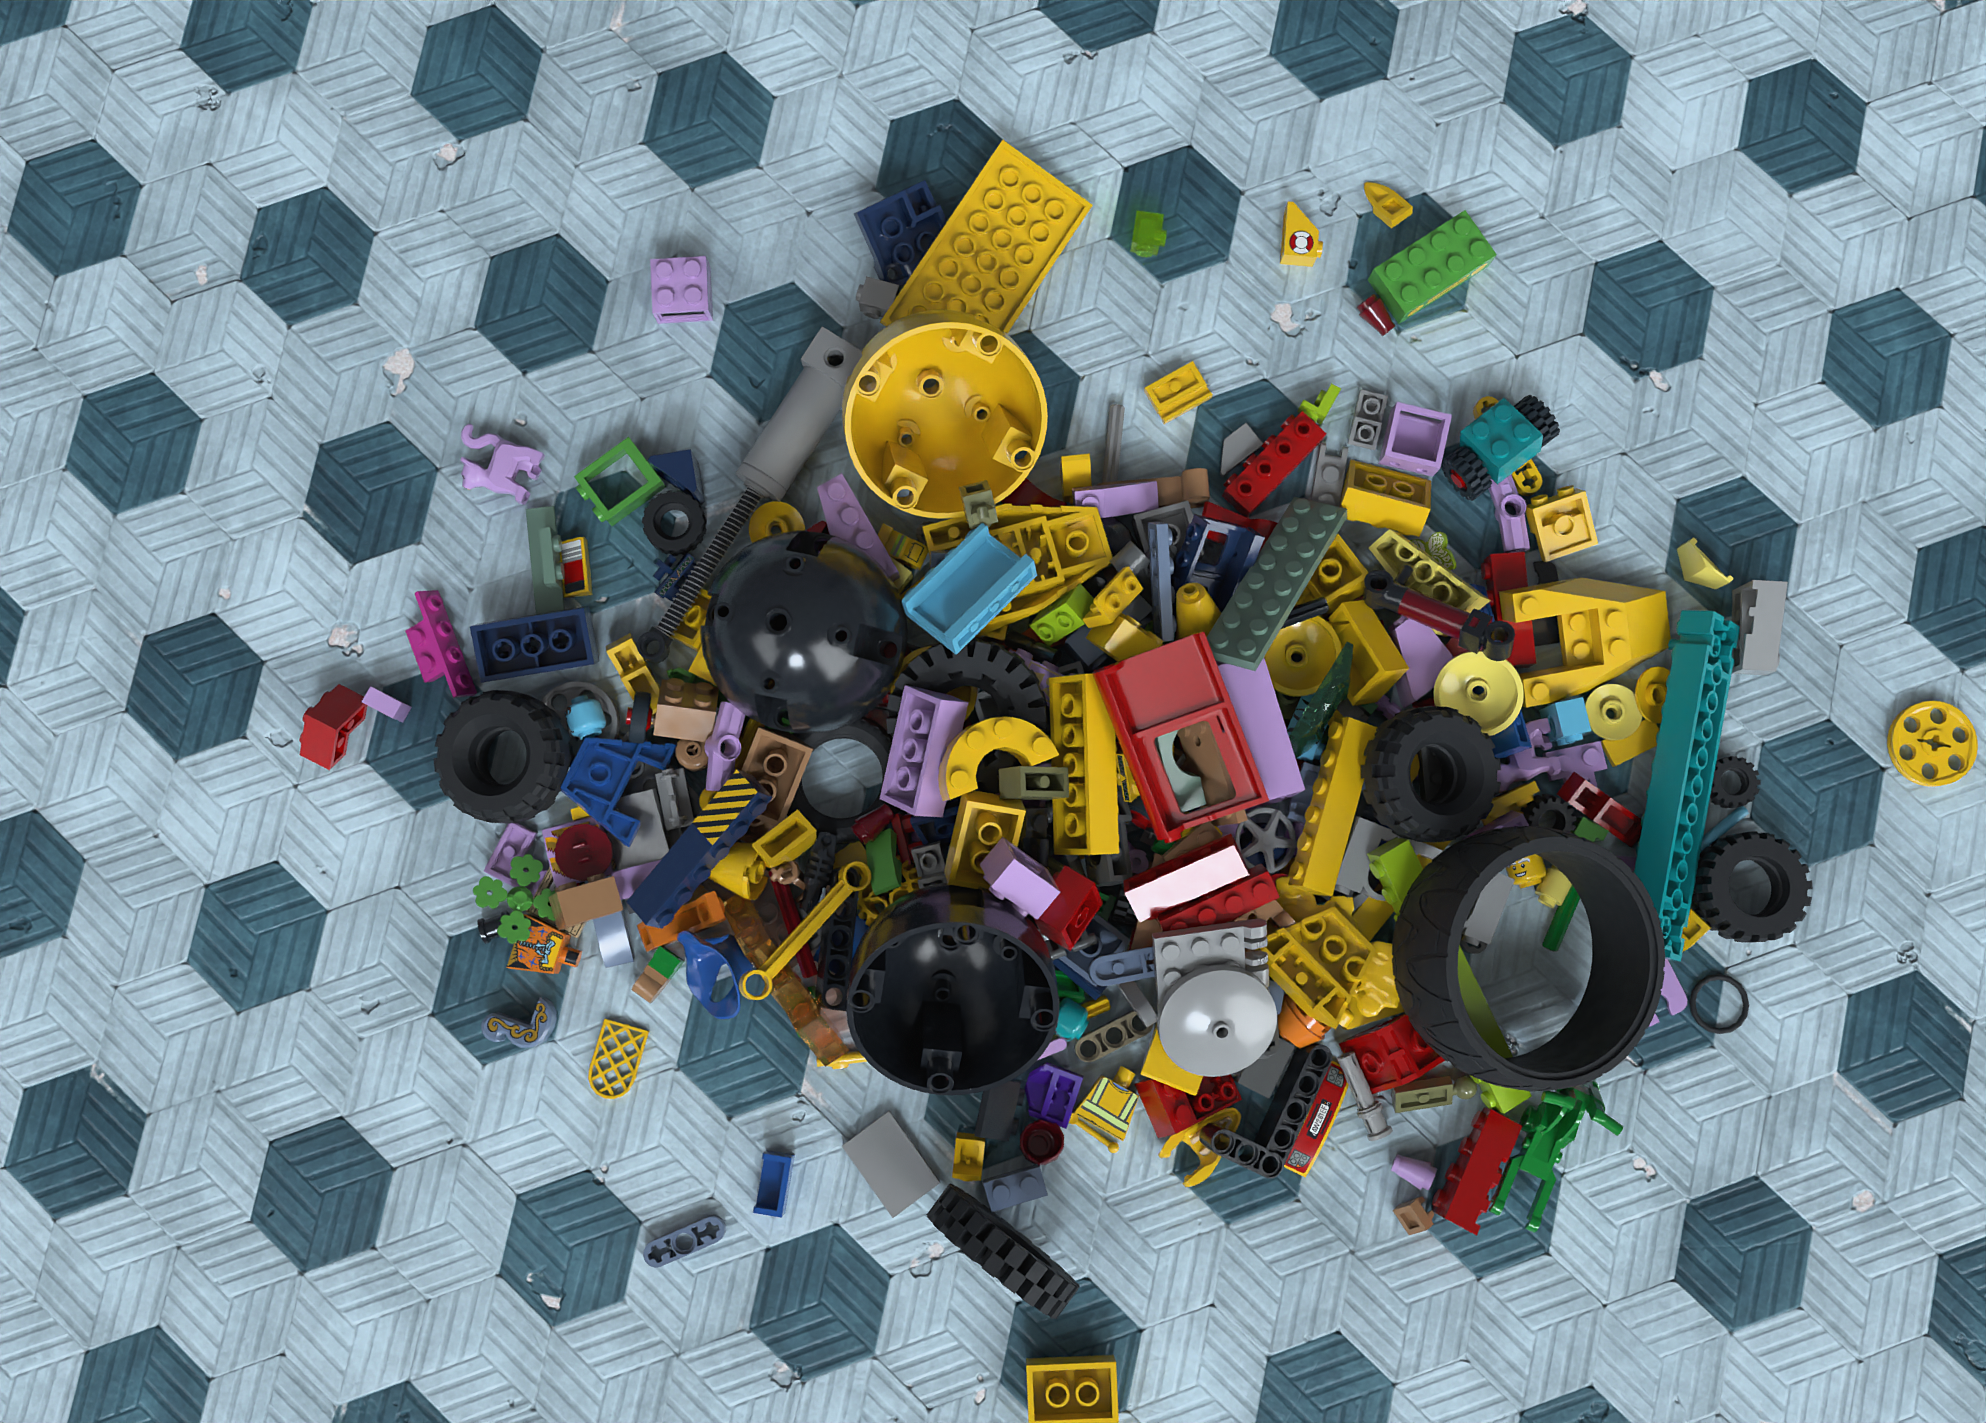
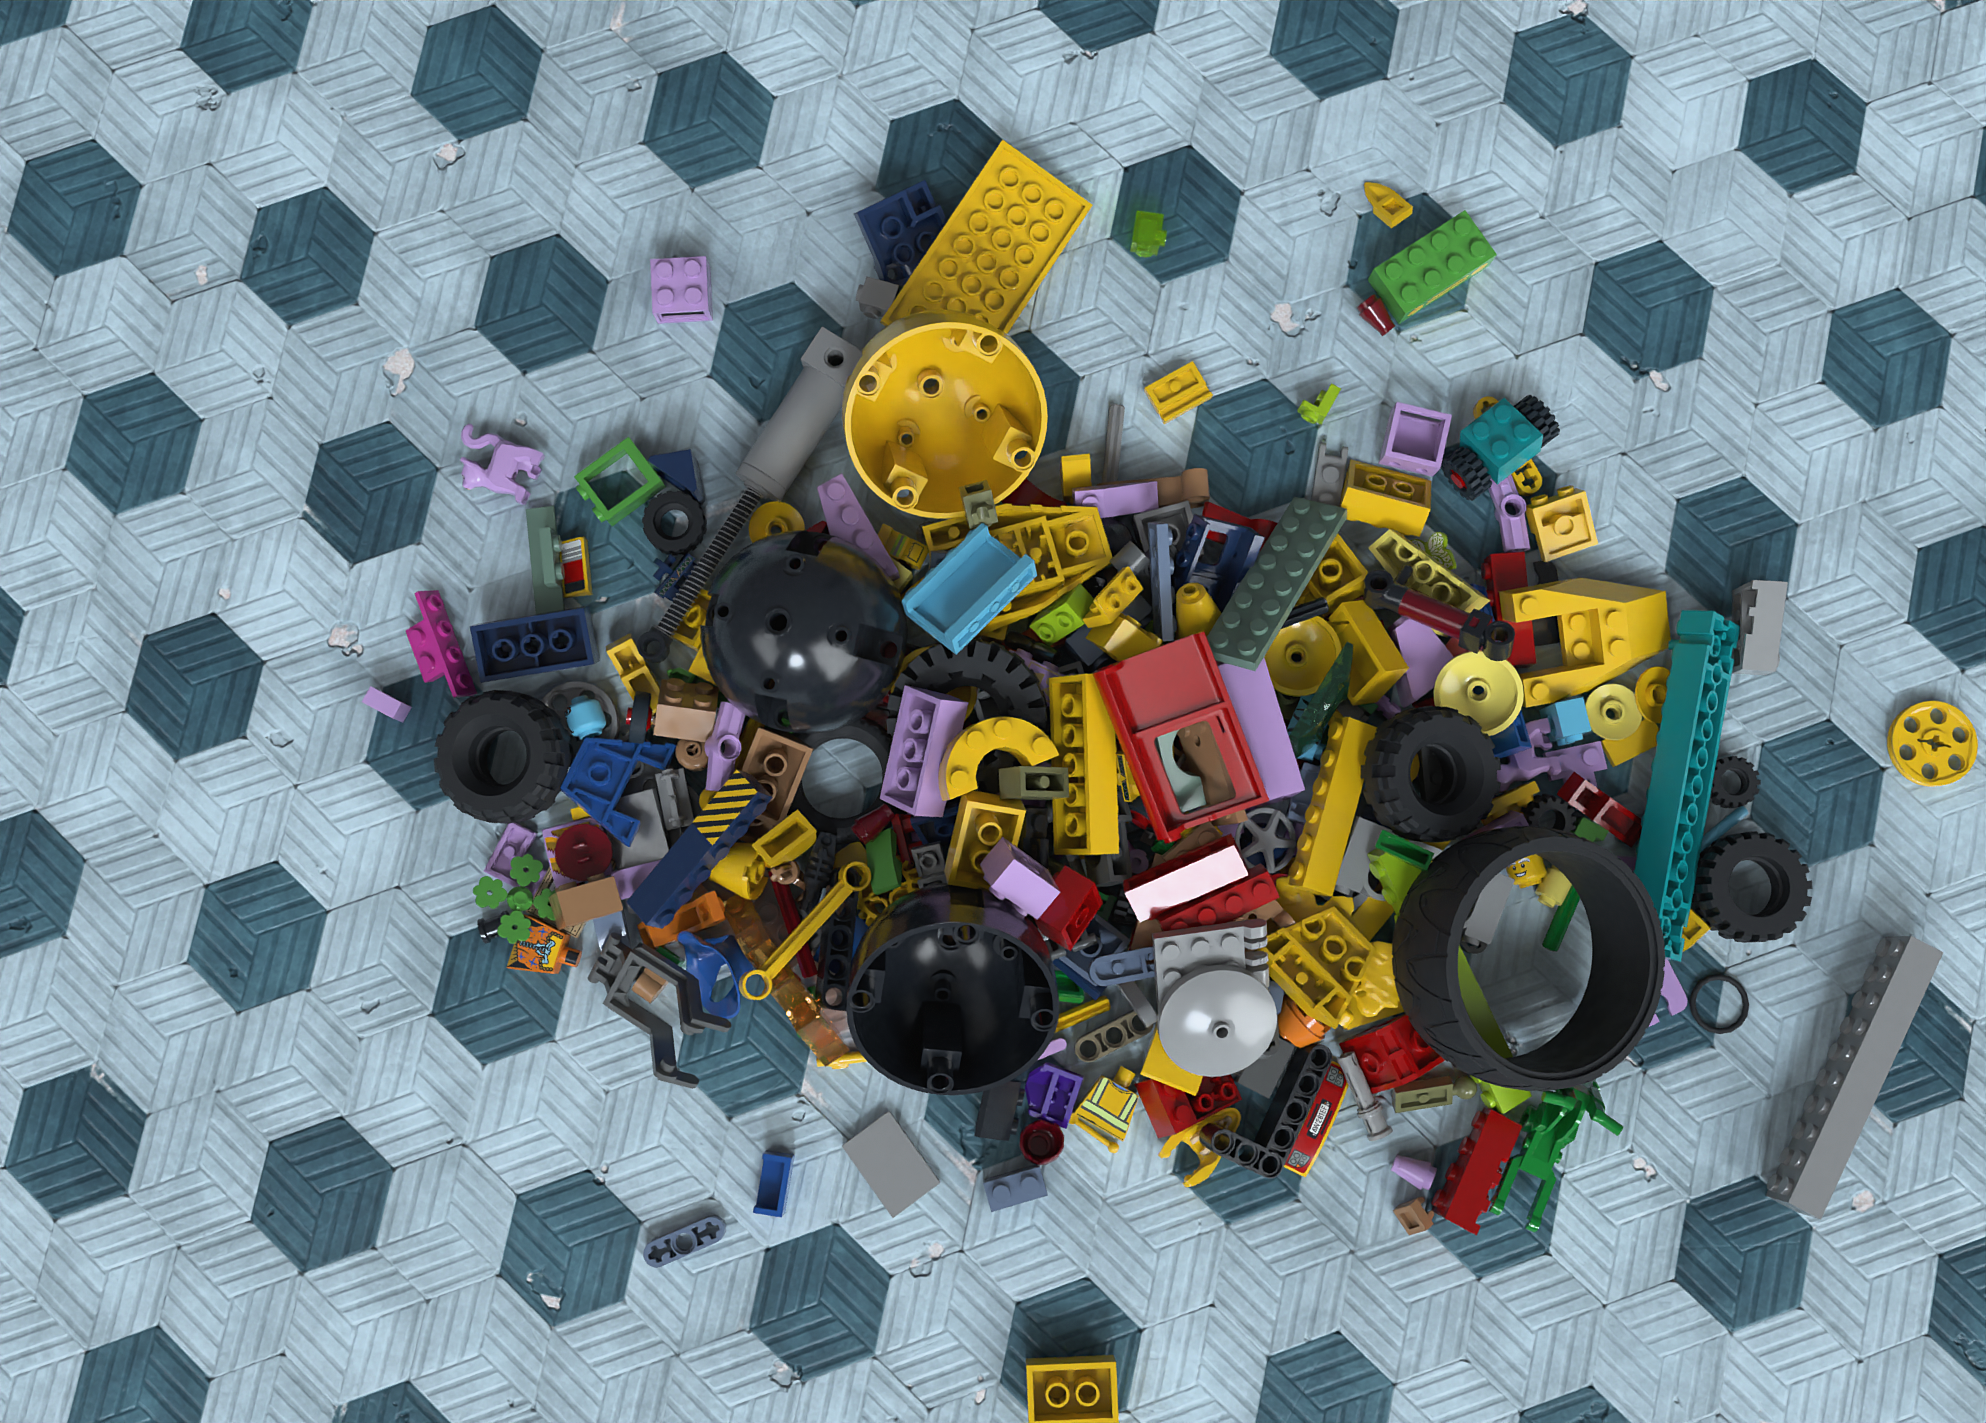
red brick [299,684,368,770] -> none
sand blue animal [481,997,557,1048] -> none
yellow window [588,1018,650,1099] -> none
black tyre [926,1183,1080,1319] -> none
yellow bracket [952,1132,985,1182] -> none
teal head [1054,997,1090,1041] -> none
light grey tile [1220,423,1263,477] -> none
red brick [1222,411,1327,517] -> none
yellow slope [1280,201,1323,267] -> none
light grey slope [1348,390,1388,450] -> none
light yellow slope [1677,537,1734,589] -> none
none -> dark grey piece [588,932,731,1089]
none -> green piece [1374,829,1435,871]
none -> light grey brick [1766,936,1943,1219]

